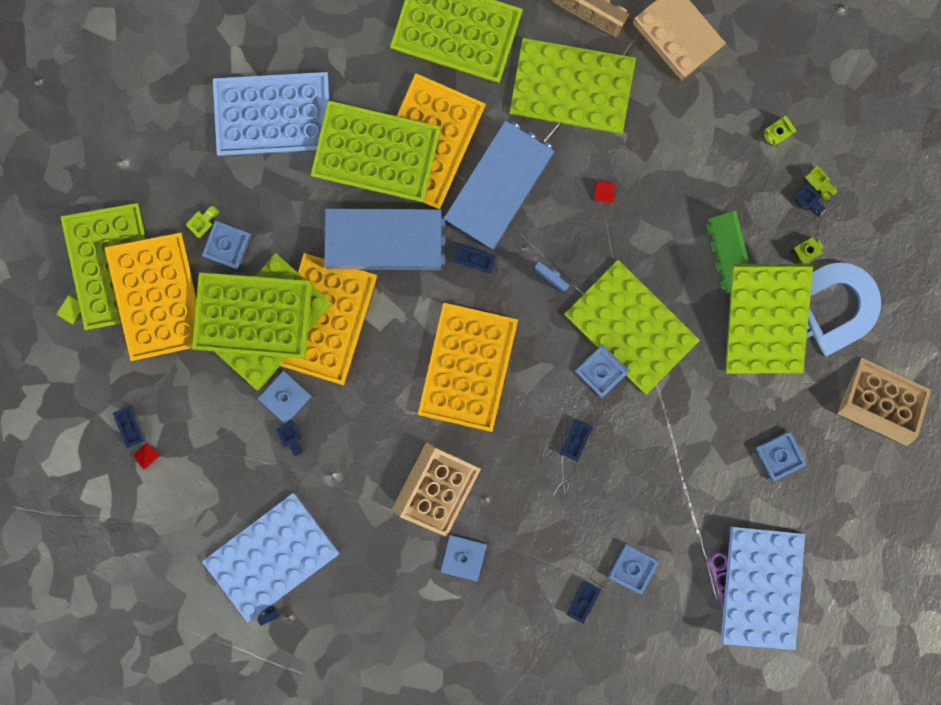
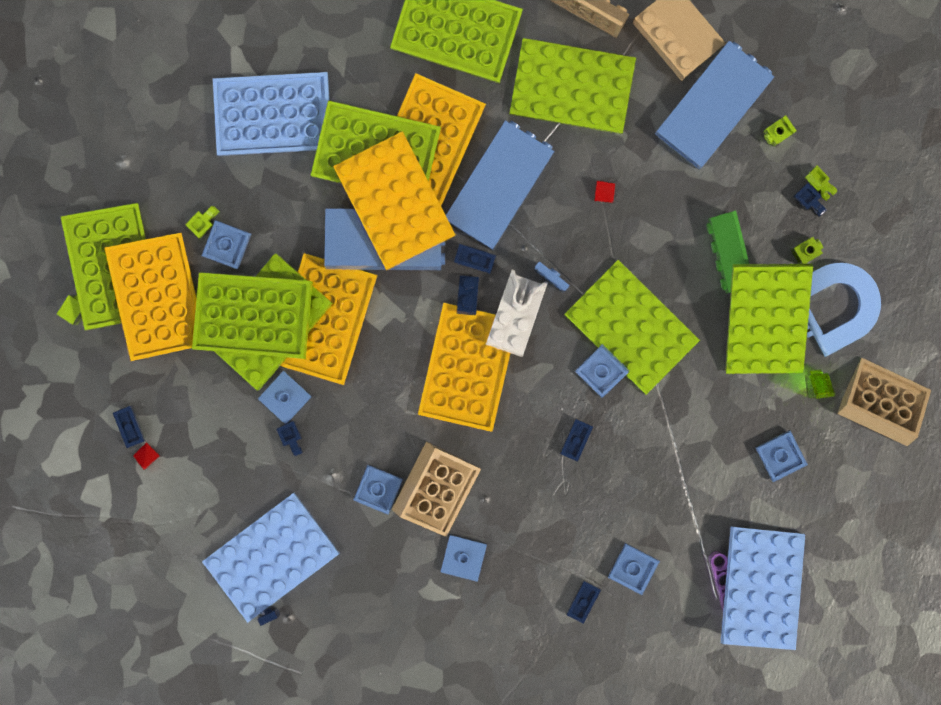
none -> yellow plate [333,131,456,271]
none -> medium blue plate [353,465,403,515]
none -> dark blue plate [457,276,479,315]
none -> white plate [486,270,548,357]
none -> medium blue brick [655,41,774,169]
none -> clear neon green slope [805,369,835,399]

